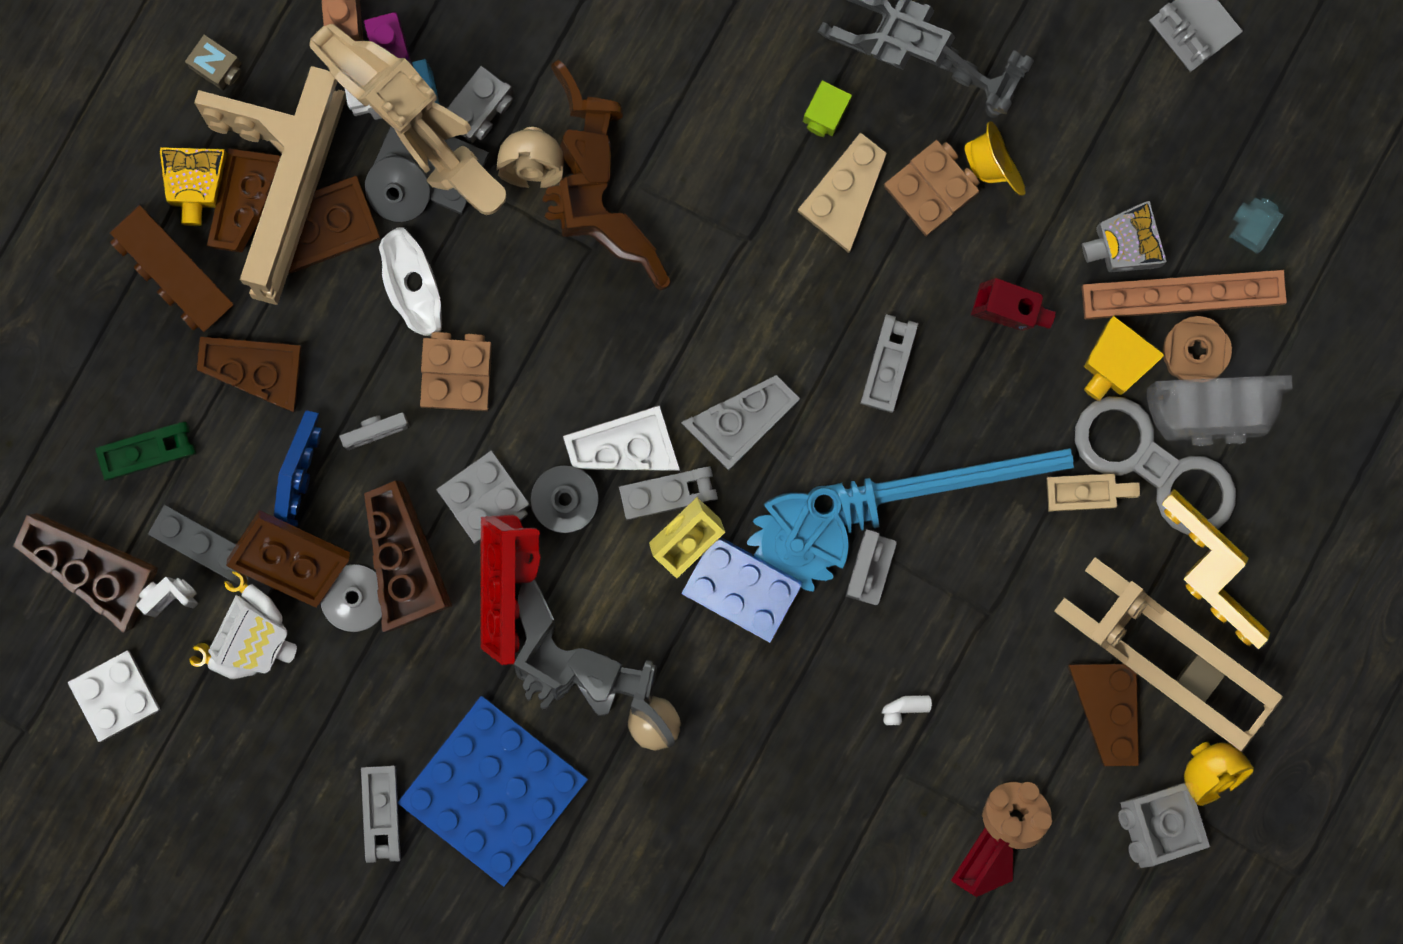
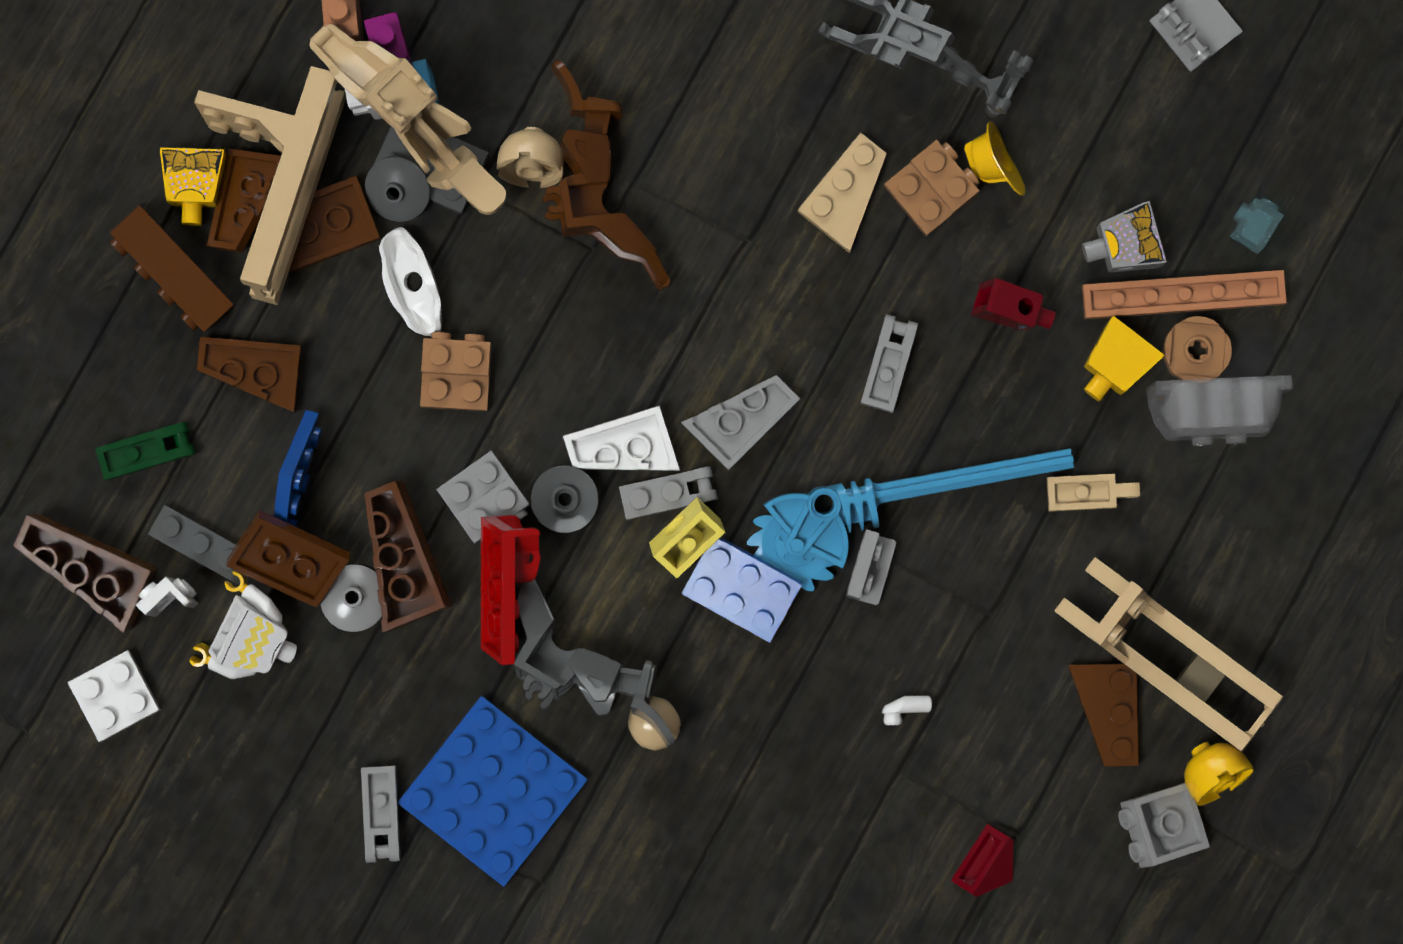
dark tan brick [185,35,241,91] -> none
light grey plate [340,412,410,450] -> none
light grey bracket [447,66,513,144] -> none
lime brick [803,80,852,137] -> none
medium nougat plate [982,782,1052,849] -> none
light grey bar [1075,396,1236,535] -> none
bracket [1162,489,1270,649] -> none

